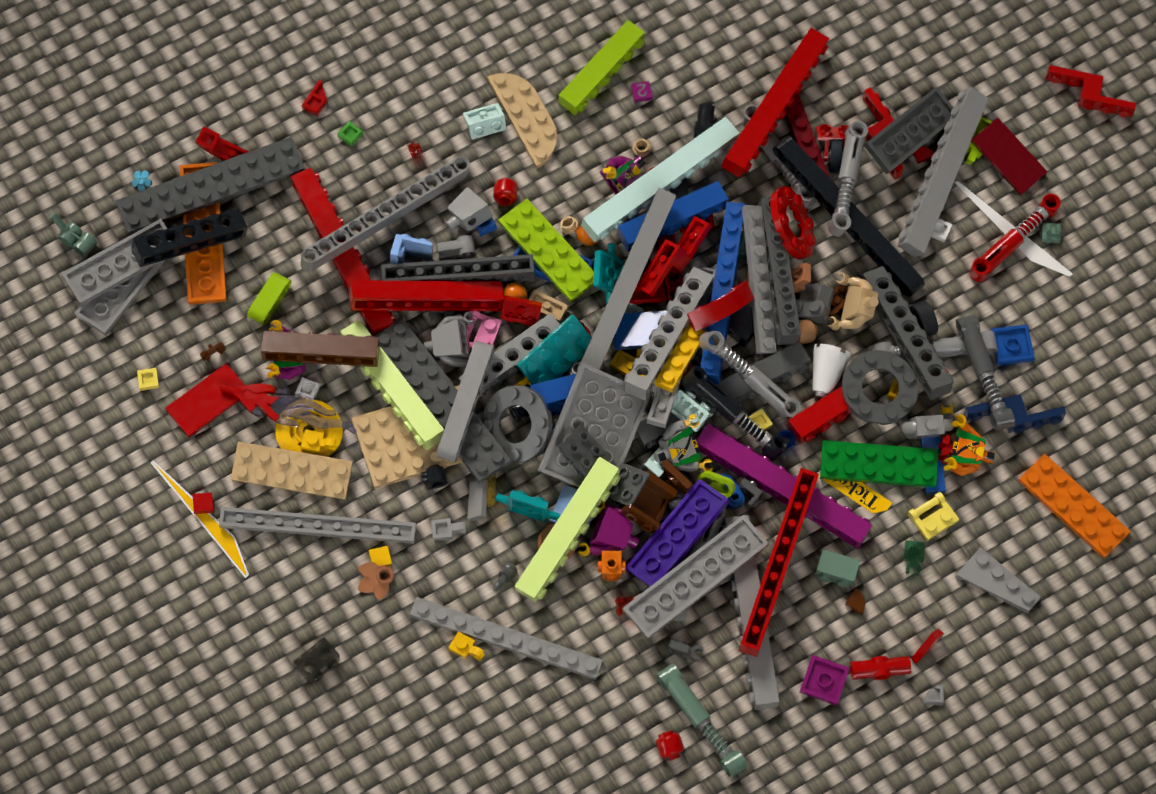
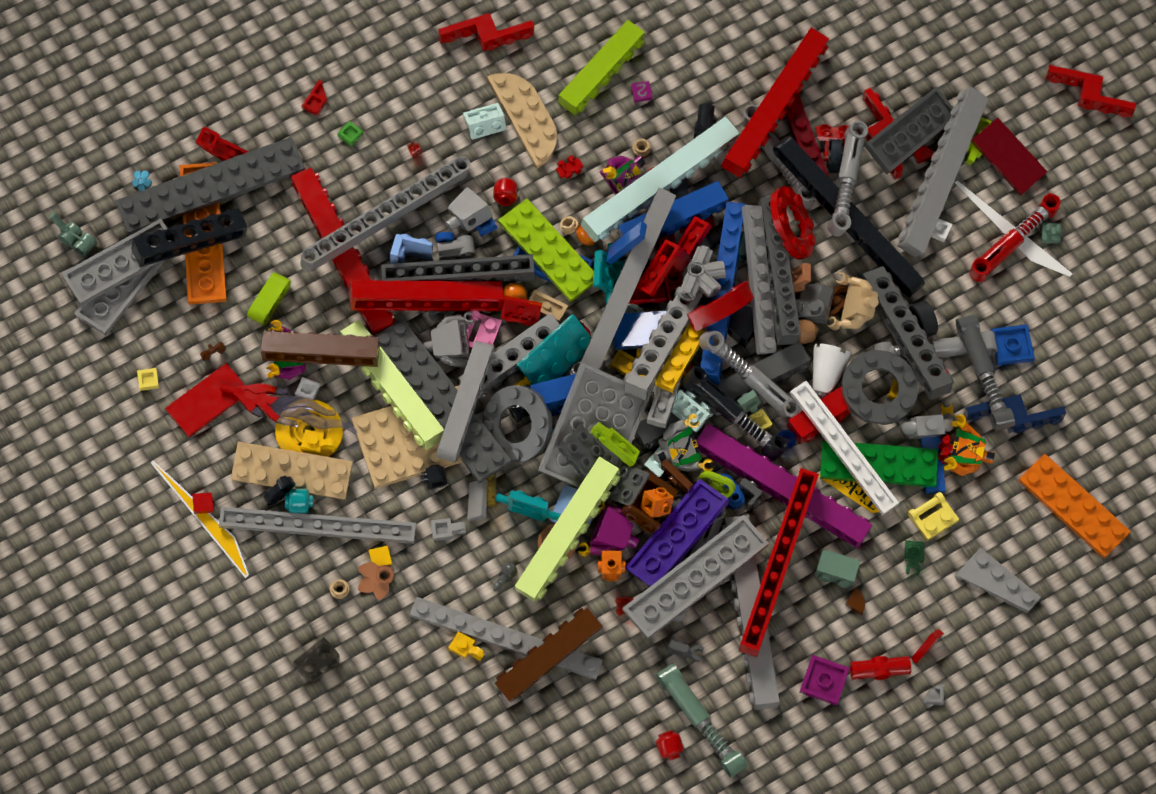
none -> black plate [264,475,296,505]
none -> teal head [285,488,313,514]
none -> tan plate [330,579,349,599]
none -> blue tile [435,232,454,243]
none -> red bracket [438,13,534,51]
none -> reddish brown brick [495,607,603,703]
none -> red piece [555,155,584,179]
none -> lime hinge [590,422,640,467]
none -> blue tile [606,221,647,264]
none -> orange brick [640,487,674,518]
none -> light grey piece [679,245,726,301]
none -> sand green plate [737,390,761,414]
none -> white plate [790,381,899,515]

